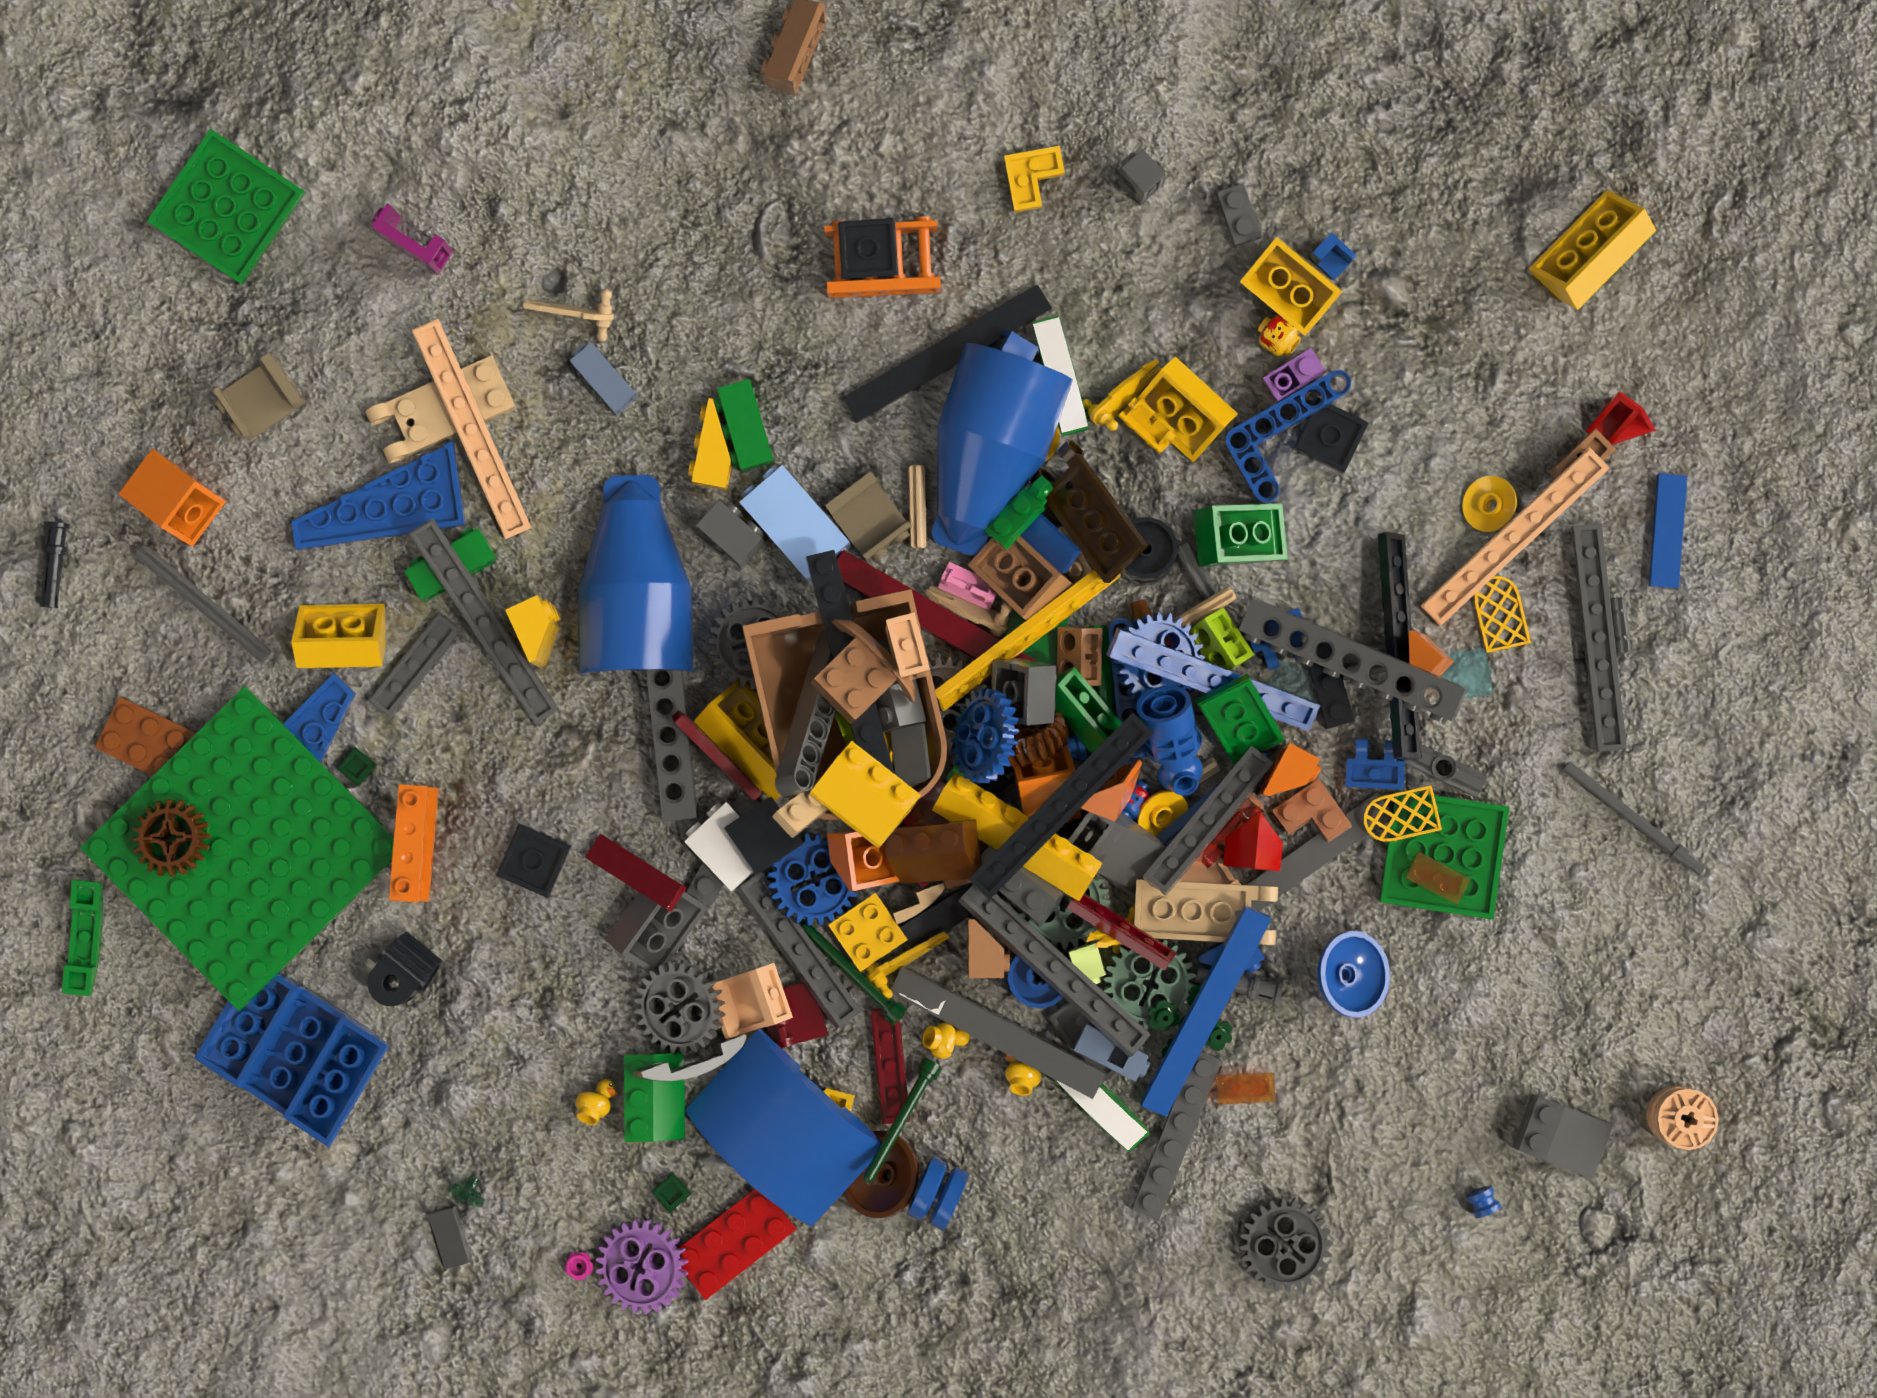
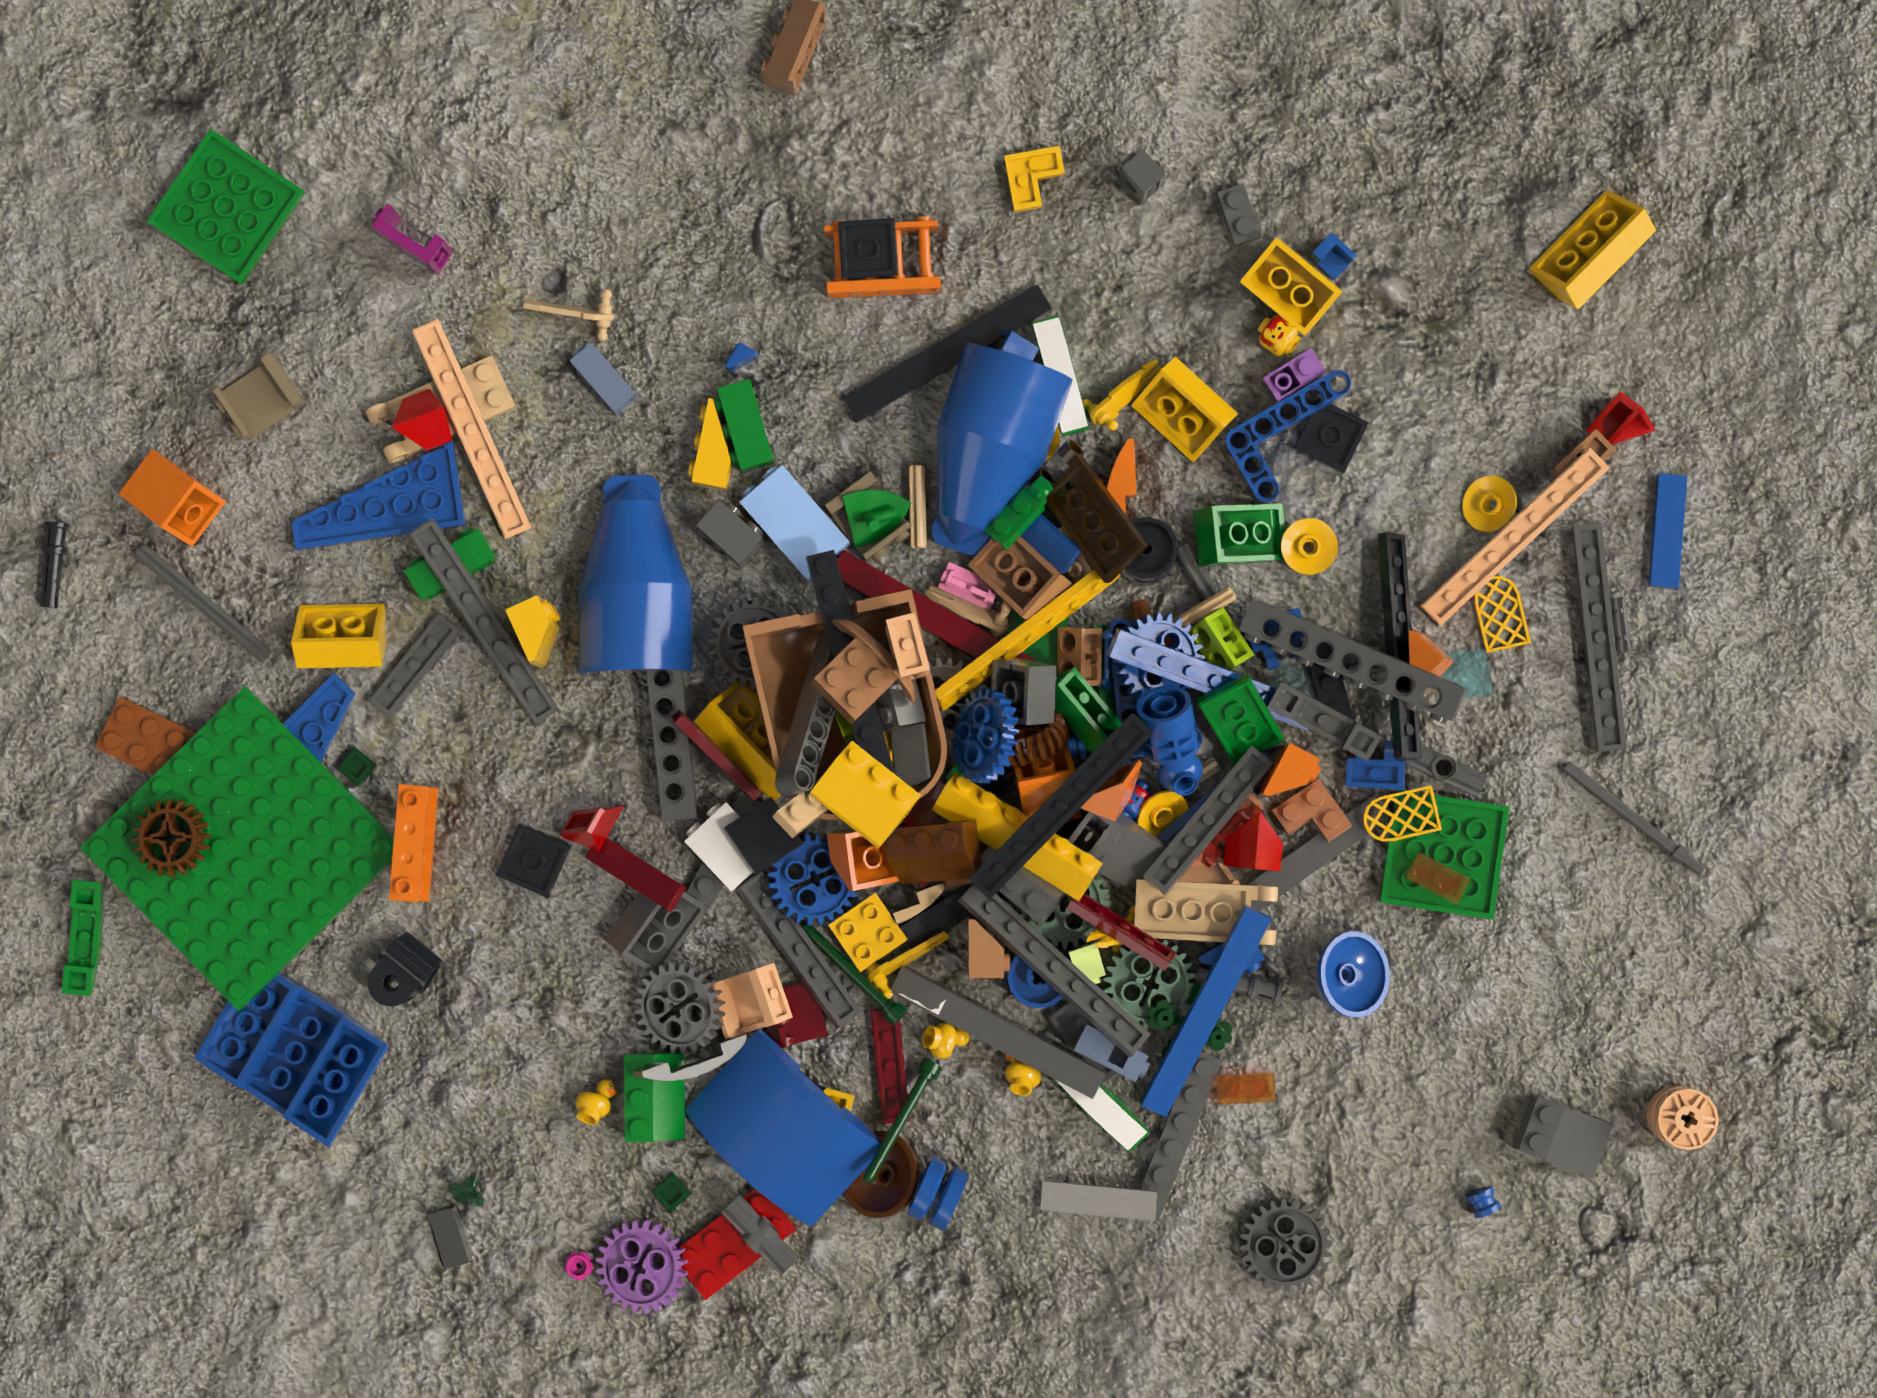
yellow hinge [1118,397,1177,454] -> none
none -> red slope [391,389,453,451]
none -> red slope [560,805,625,852]
none -> dark grey piece [721,1194,799,1275]
none -> blue slope [725,342,759,373]
none -> green shield [842,489,912,548]
none -> light grey tile [1040,1180,1157,1221]
none -> blue hinge [1100,630,1114,690]
none -> orange slope [1106,438,1136,514]
none -> dark grey slope [1267,681,1382,761]
none -> yellow dish [1281,518,1338,575]

